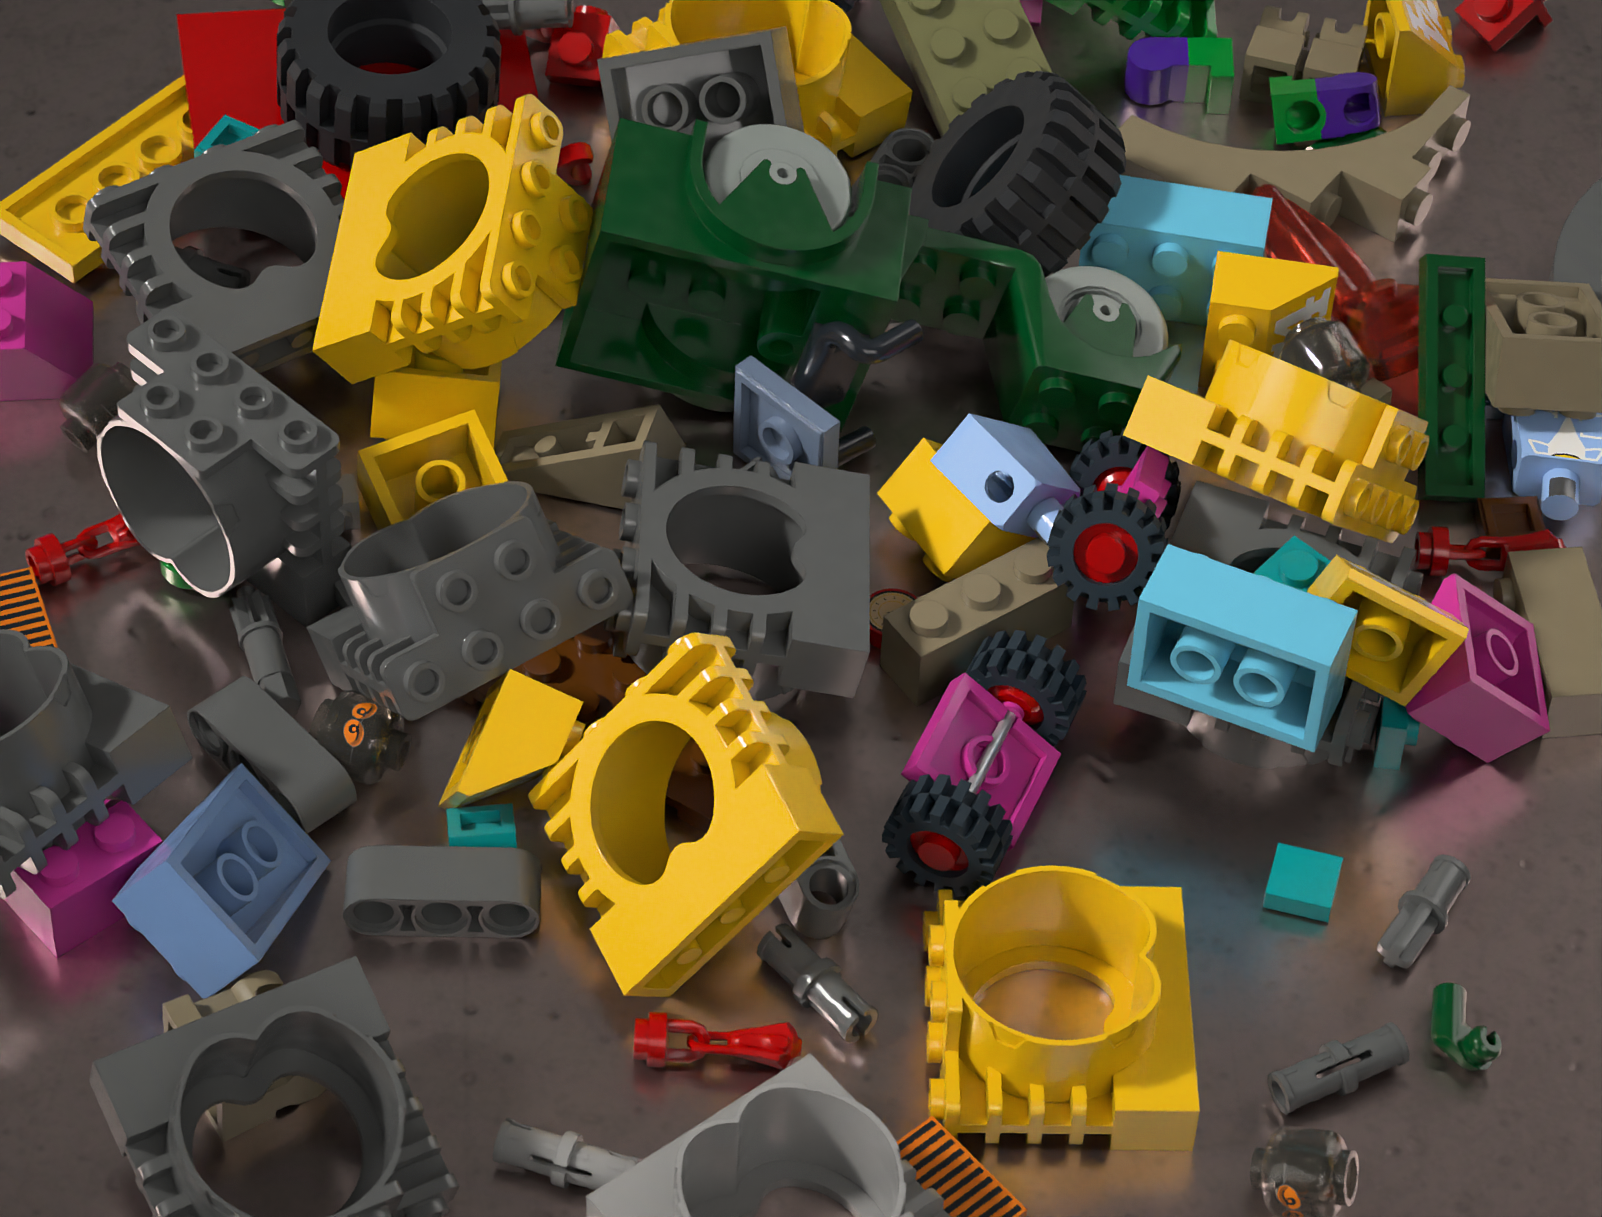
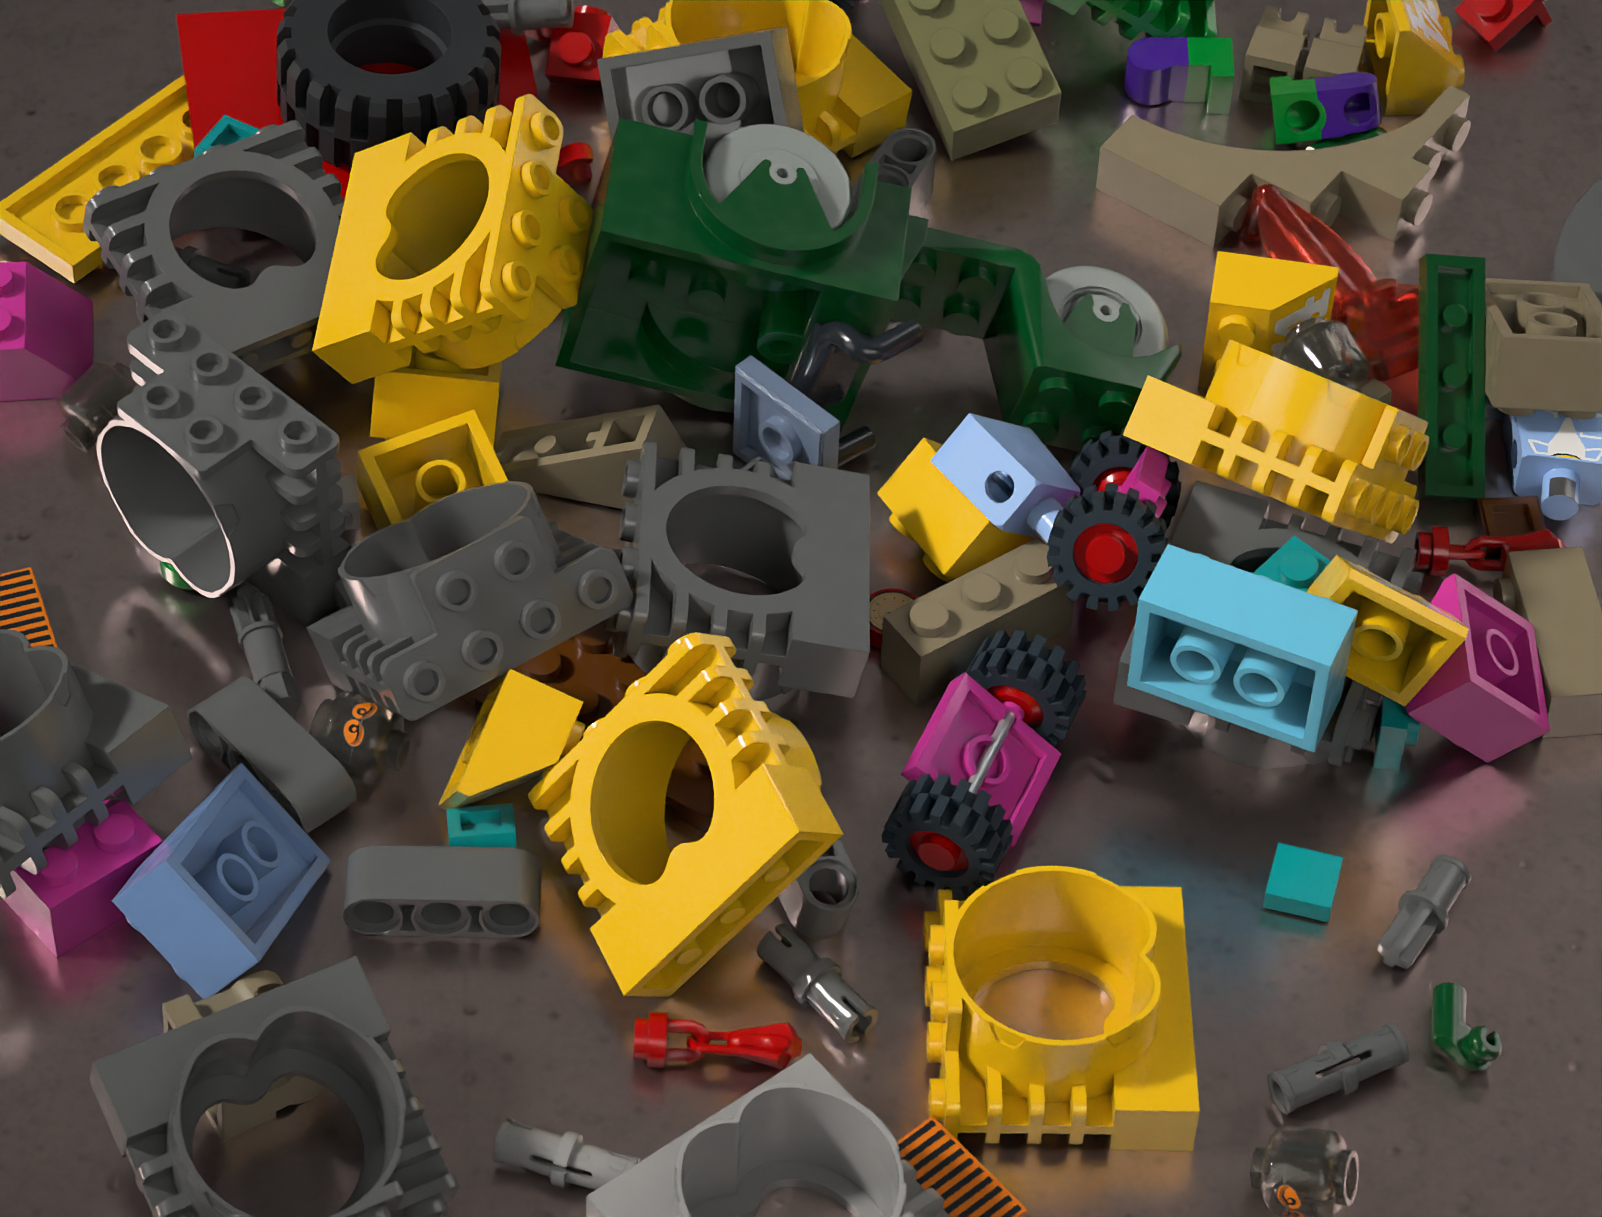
red piece [25,513,141,586] -> none
black tyre [909,71,1126,277] -> none
medium azure brick [1079,175,1273,326] -> none

